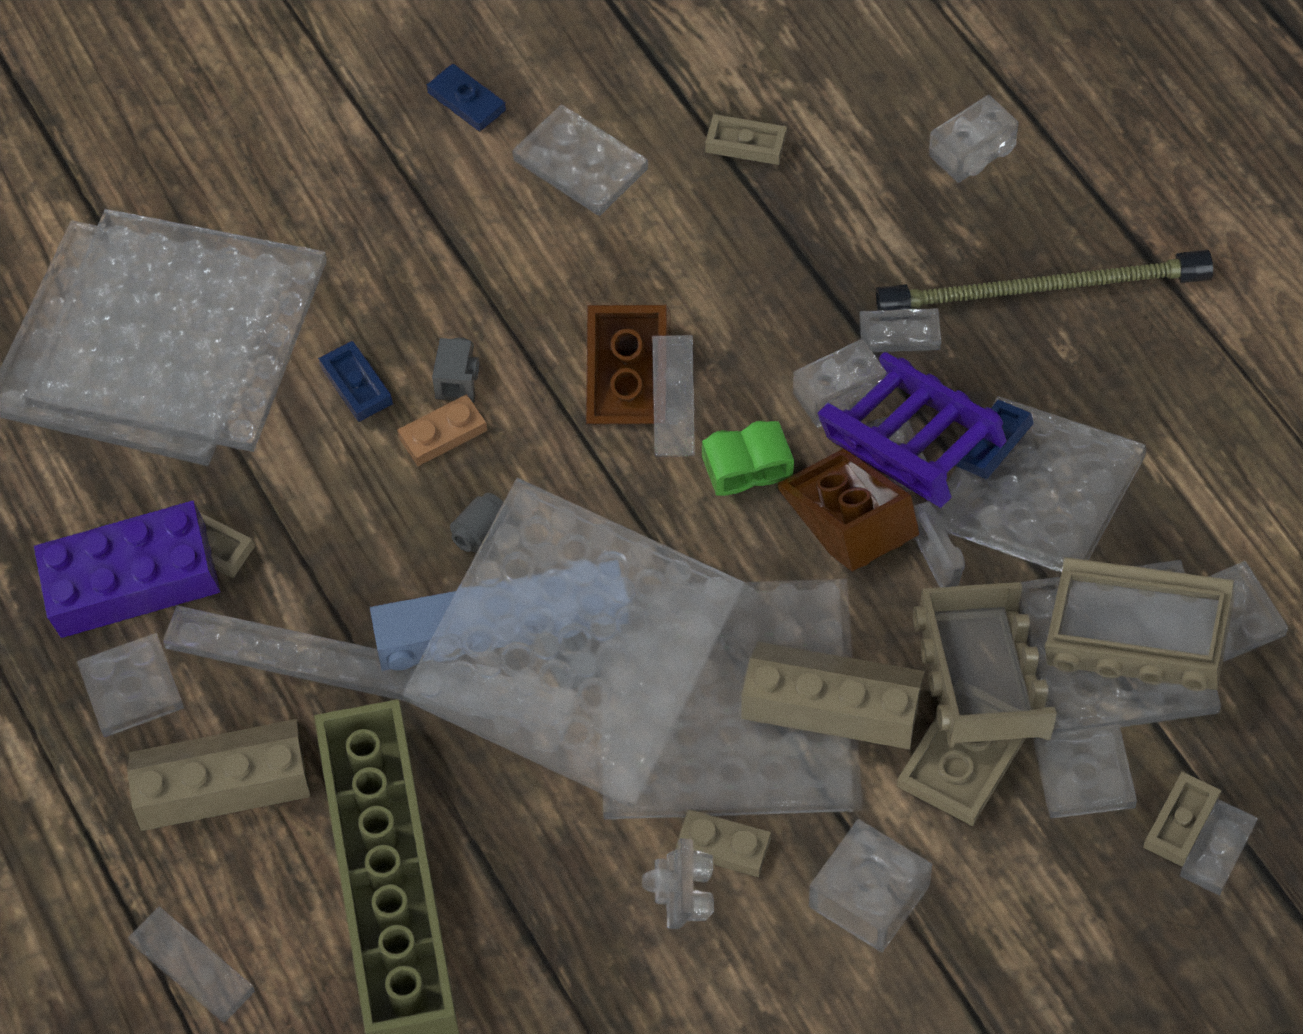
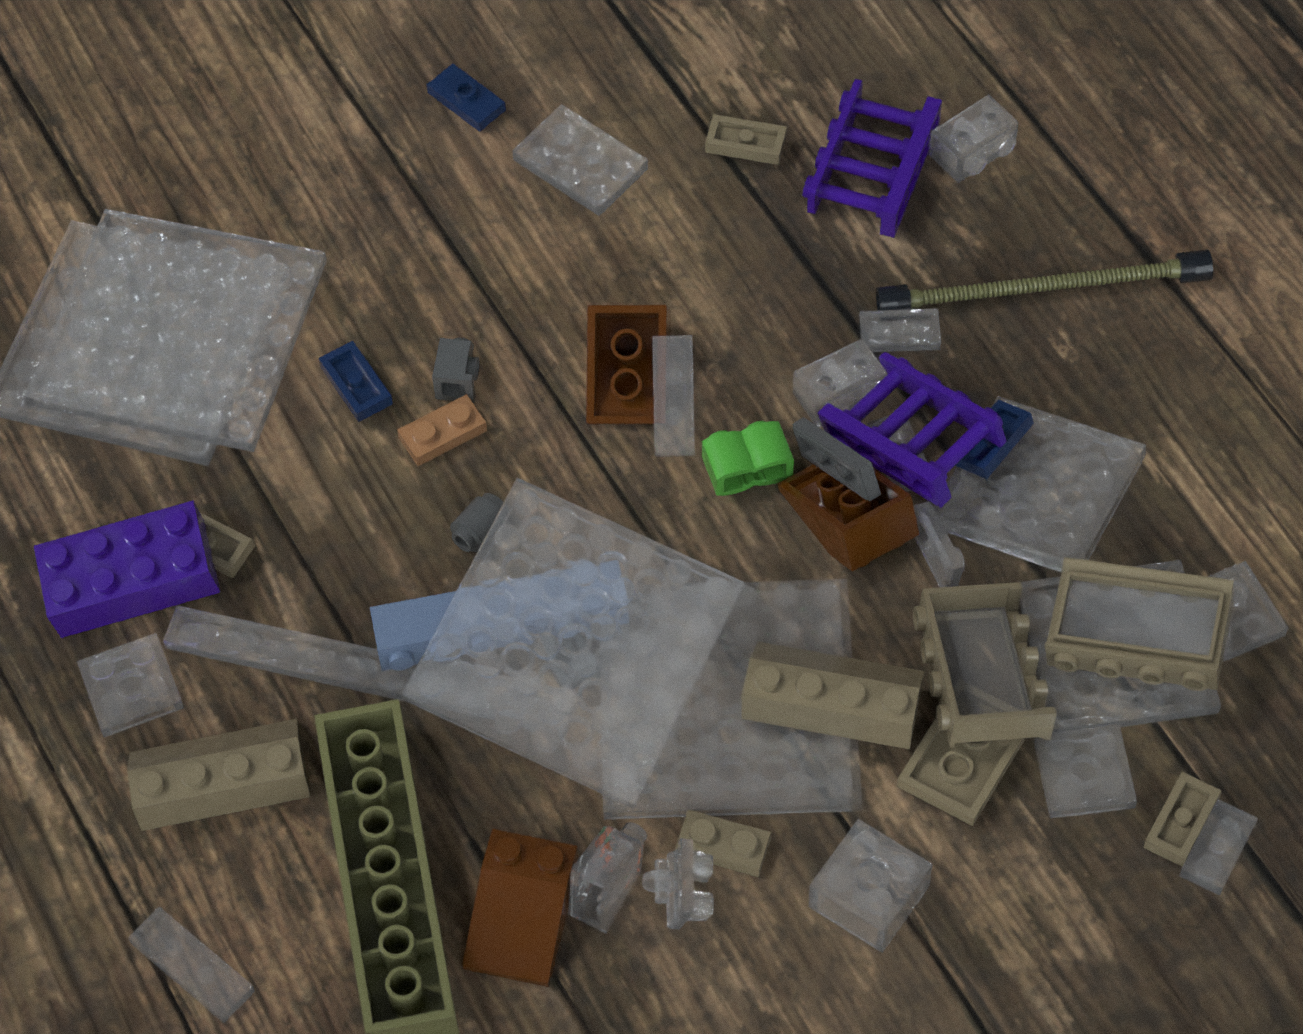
none -> reddish brown slope [462,829,579,987]
none -> clear torso [568,822,647,933]
none -> dark grey tile [792,417,881,501]
none -> dark purple fence [803,79,942,238]

